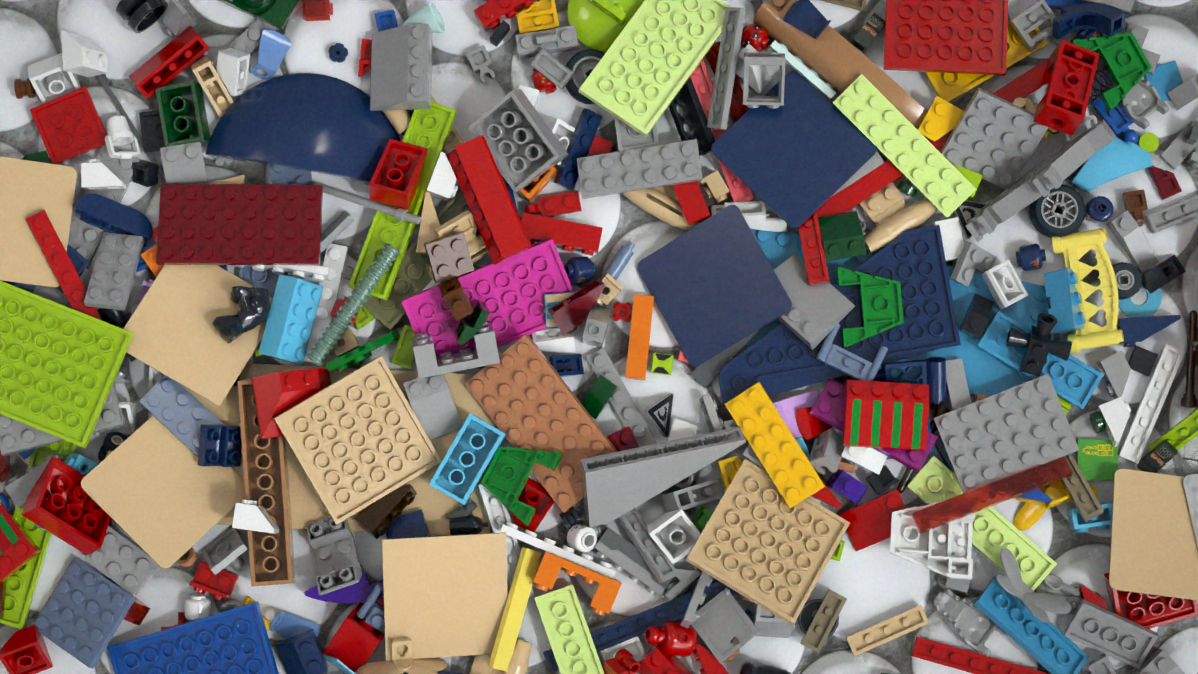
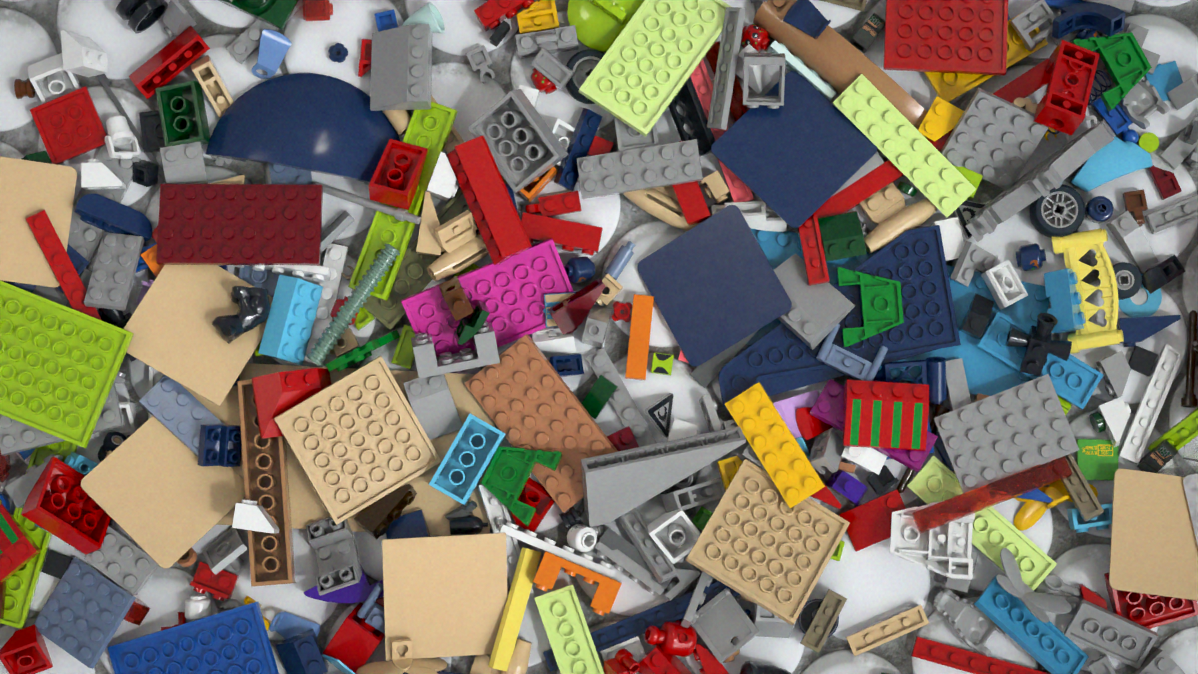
white slope [217,48,250,96] -> none
plate [424,231,474,283] -> none
none -> black piece [41,550,73,579]

